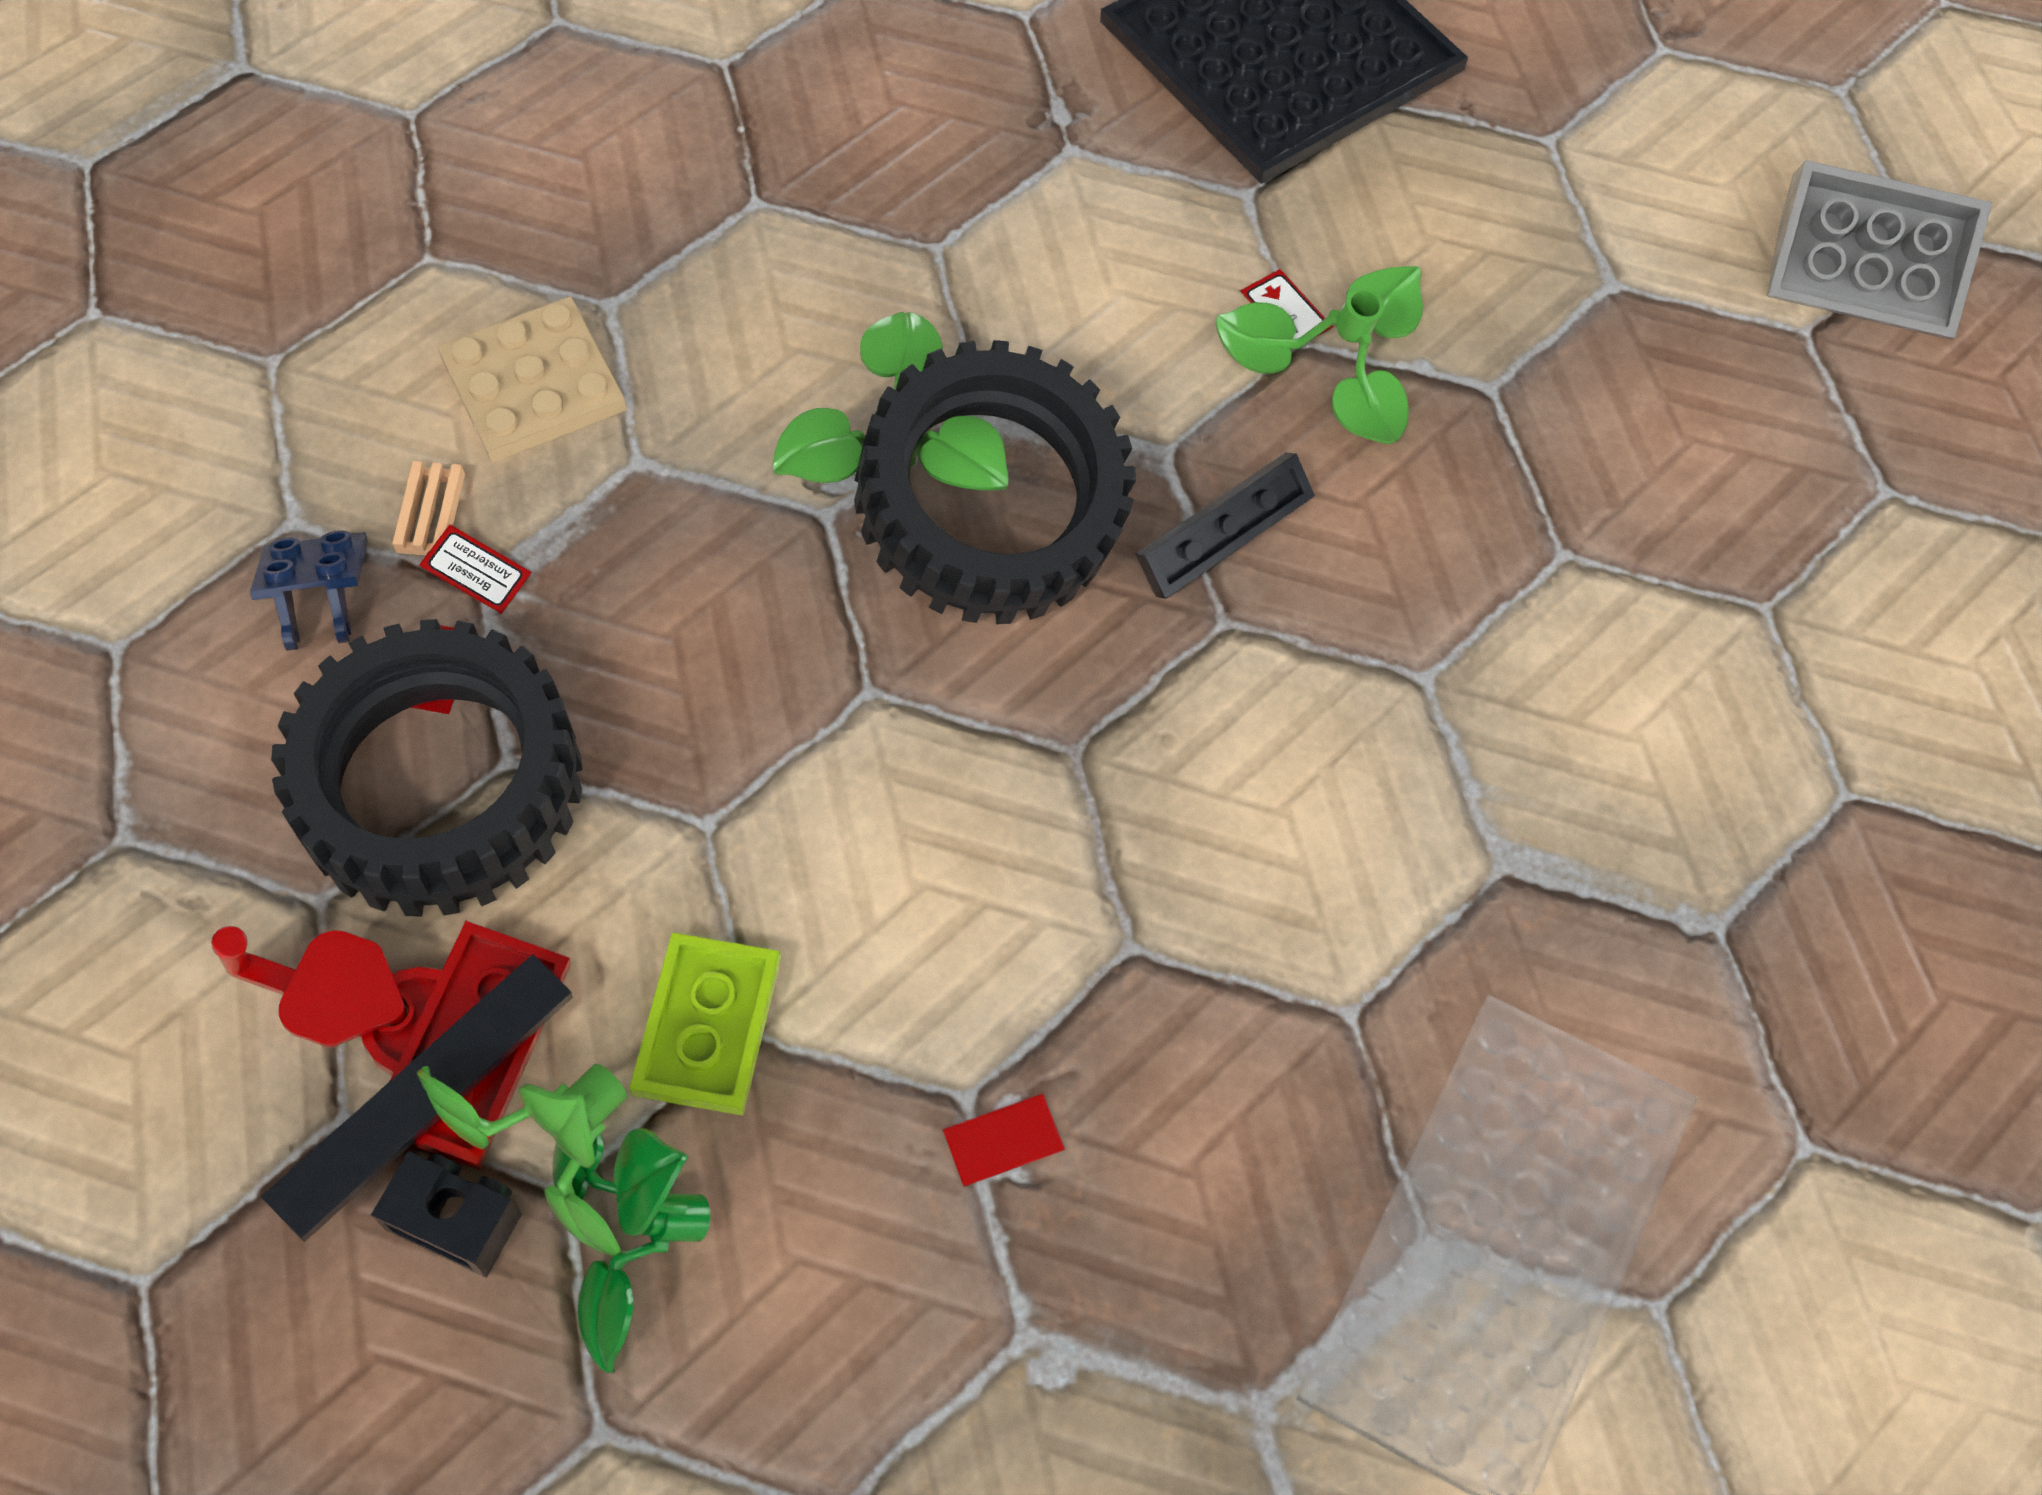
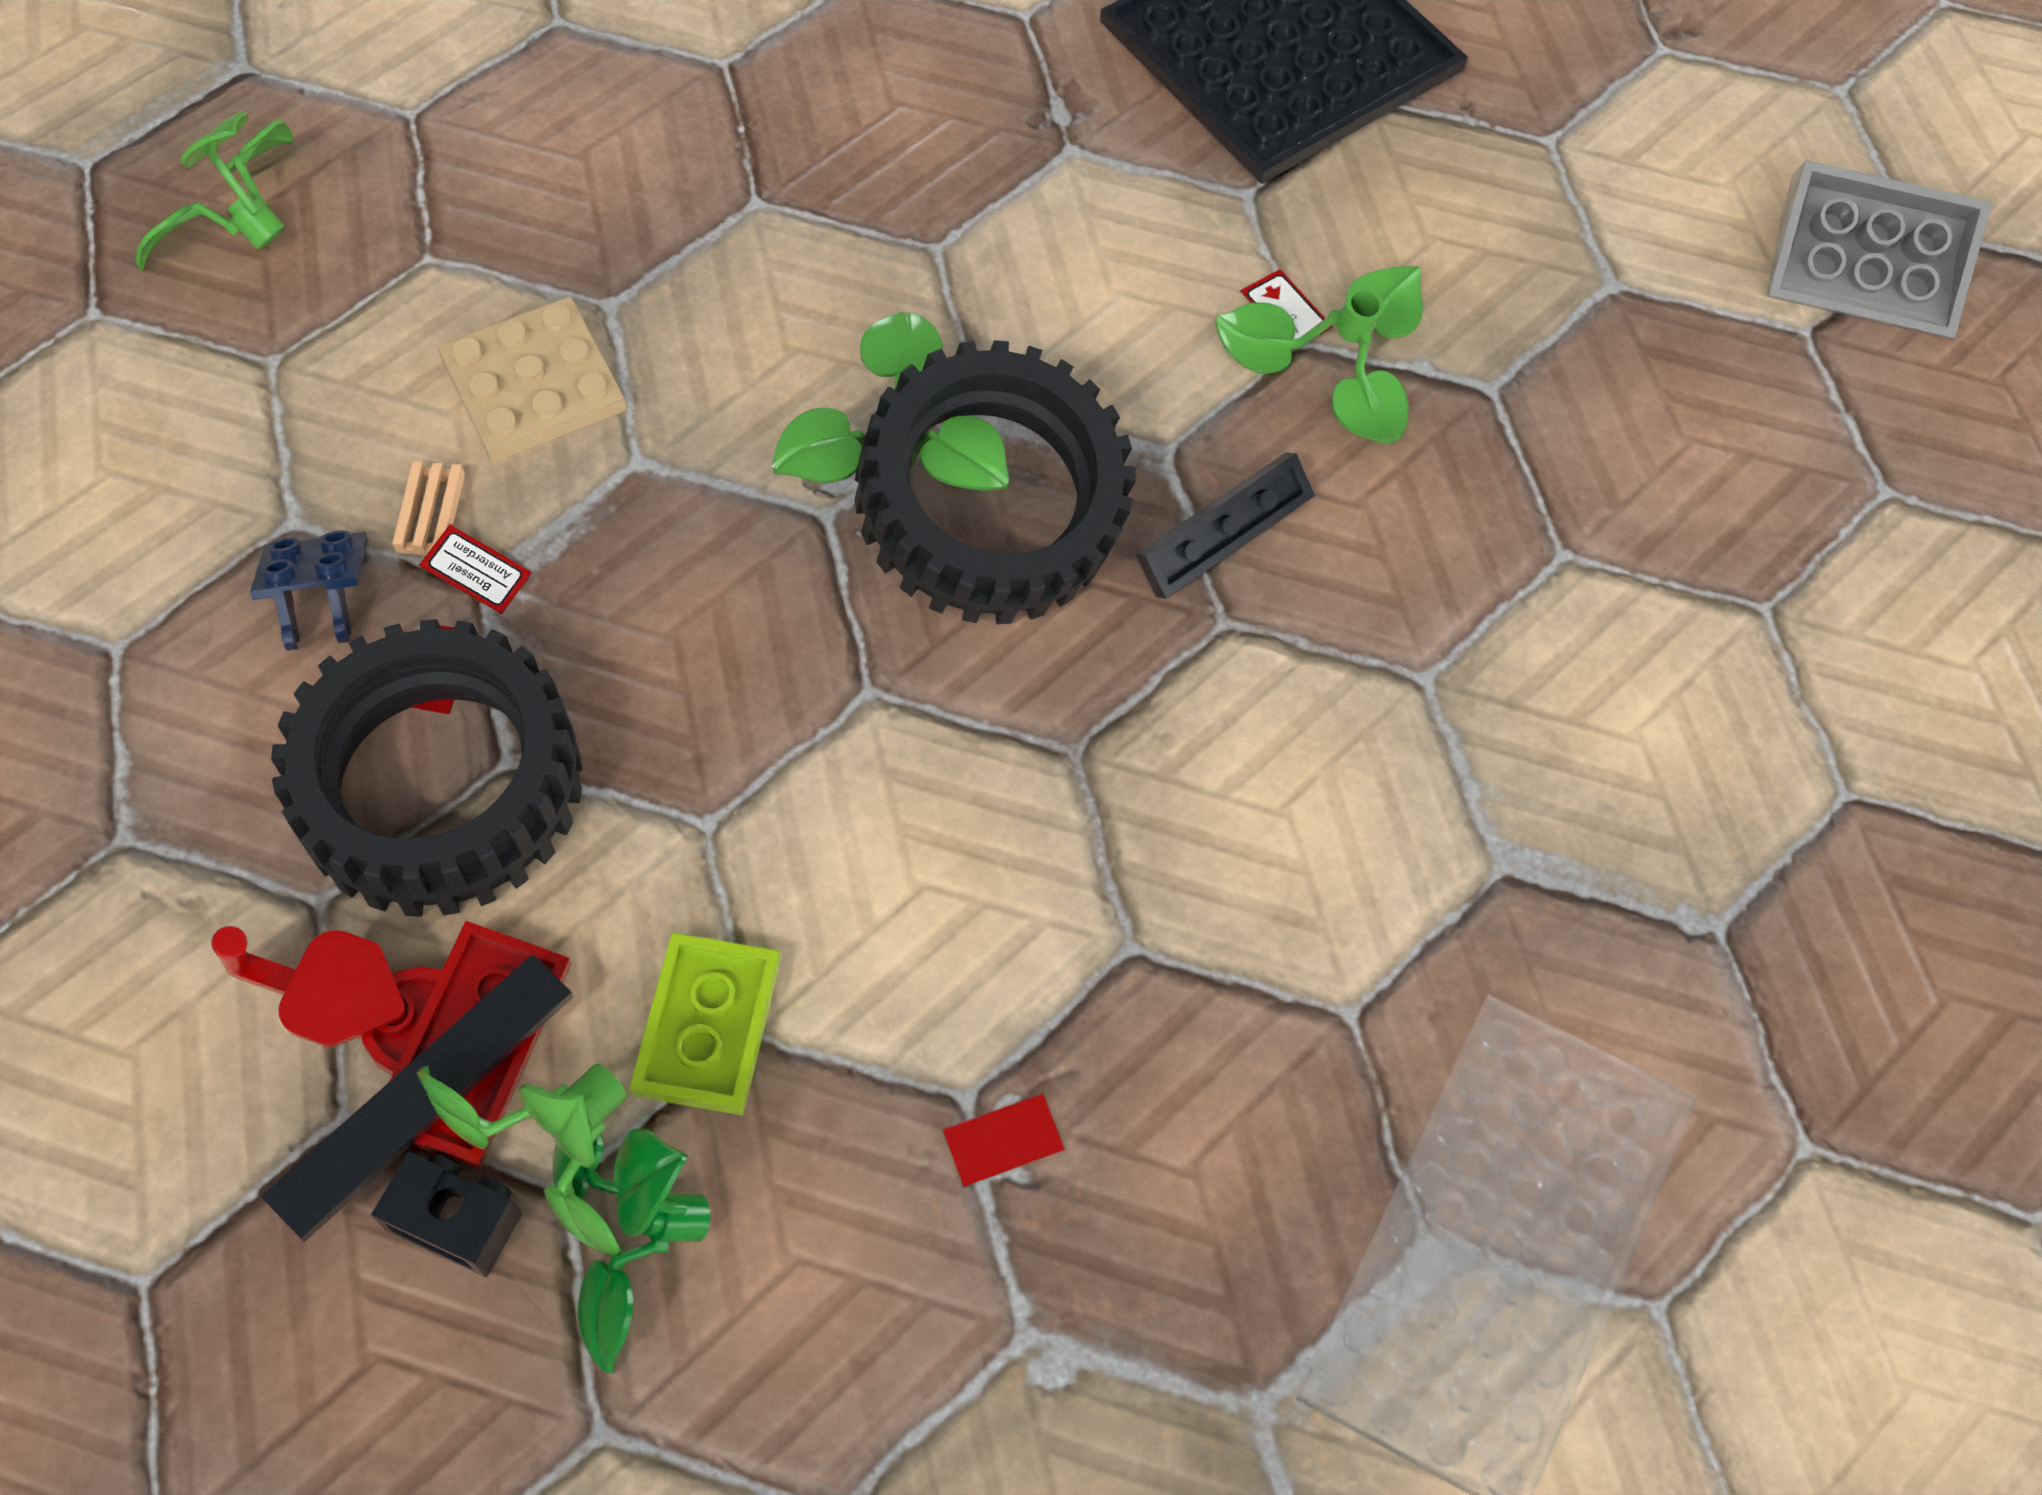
none -> bright green plant [136,111,293,271]

